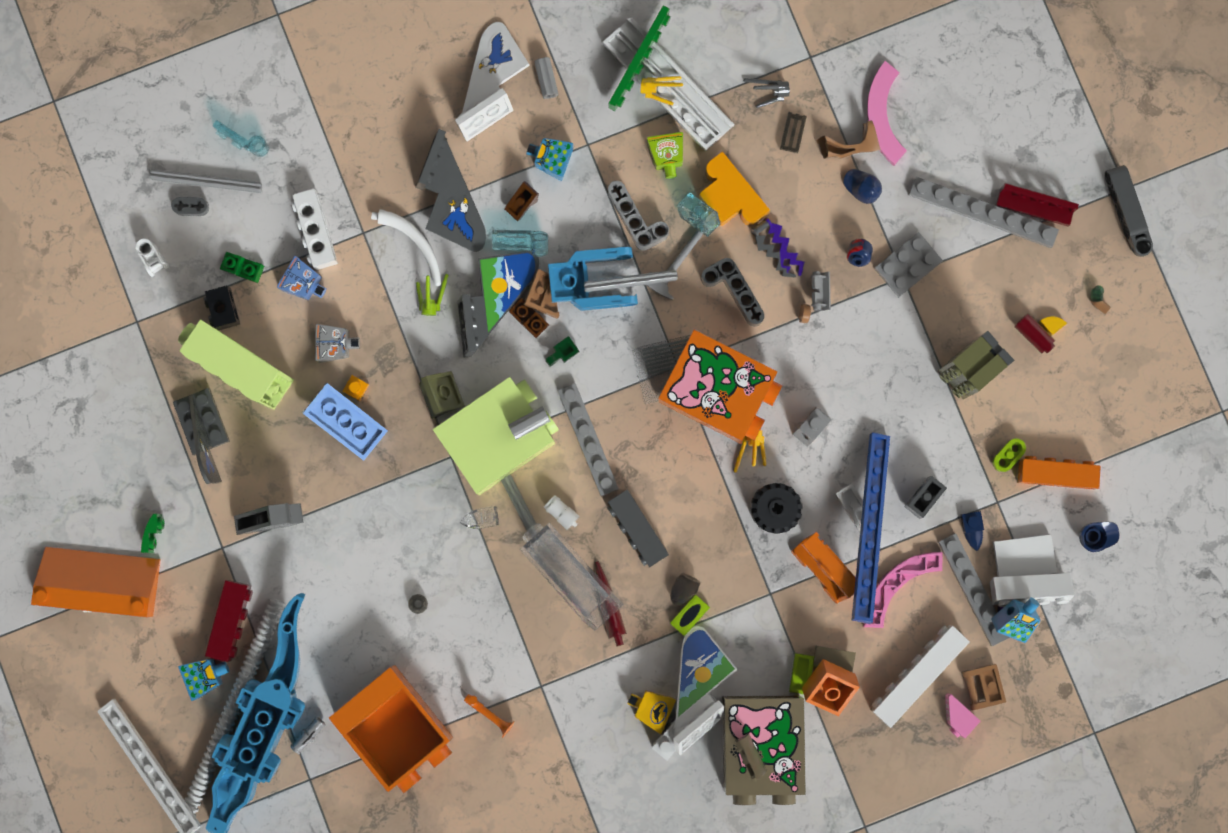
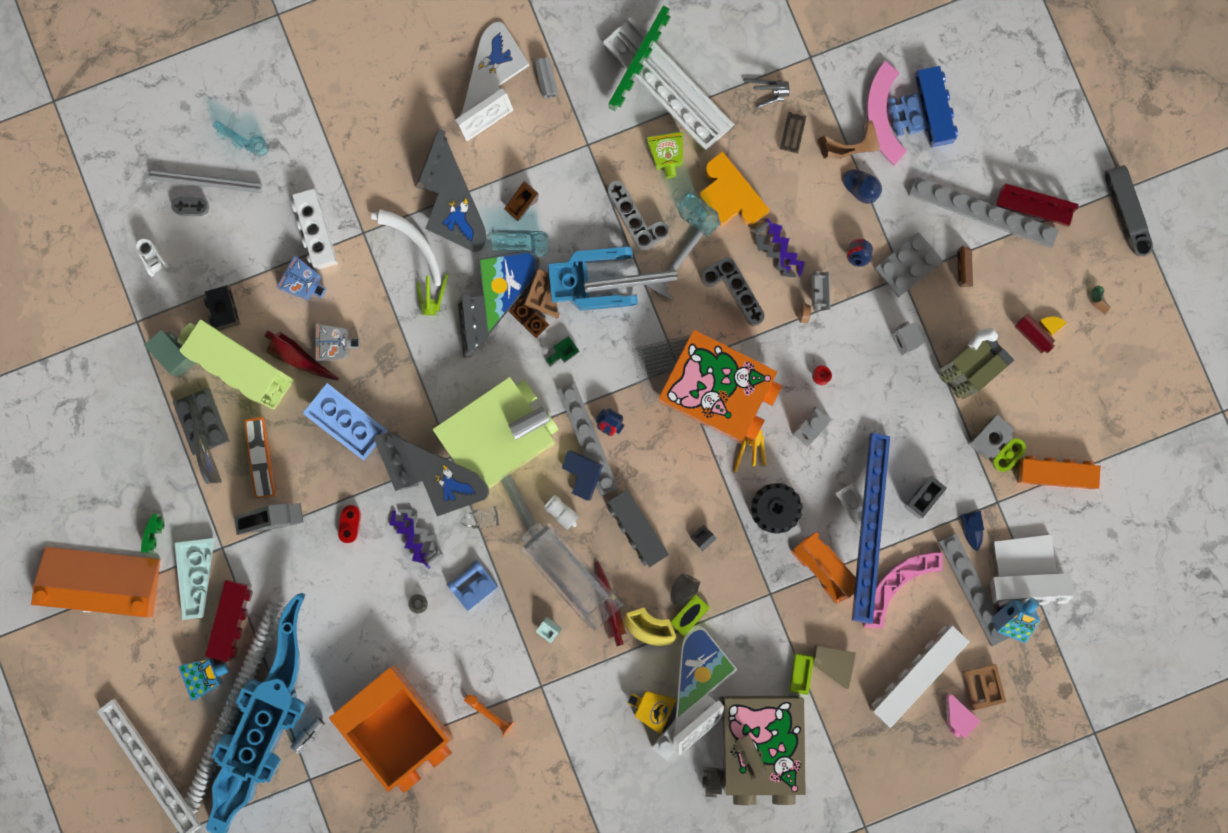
green slope [220,252,265,283] -> none
light orange plate [342,375,369,401] -> none
olive bracket [419,371,465,419] -> none
dark azure torso [526,138,574,181] -> none
yellow plant [640,76,683,105] -> none
orange brick [802,659,860,716] -> none
dark blue piece [1079,522,1120,552] -> none
none -> sand green brick [144,330,195,378]
none -> light aqua wing [175,538,215,620]
none -> slope [244,417,276,498]
none -> dark red piece [264,330,340,381]
none -> red plate [338,505,361,543]
none -> dark grey piece [373,432,489,517]
none -> piece [389,509,444,569]
none -> medium blue plate [446,560,498,611]
none -> light aqua plate [536,617,562,643]
none -> dark blue tile [562,450,603,501]
none -> dark blue head [595,408,625,436]
none -> light yellow brick [623,608,676,646]
none -> dark grey plate [690,525,717,551]
none -> clear smoke brick [702,767,724,797]
none -> red tile [812,365,832,386]
none -> medium blue plate [888,93,928,137]
none -> light grey brick [892,321,926,355]
none -> blue brick [915,66,958,148]
none -> reddish brown slope [957,246,973,287]
none -> white arm [968,328,998,350]
none -> light grey brick [968,414,1015,459]

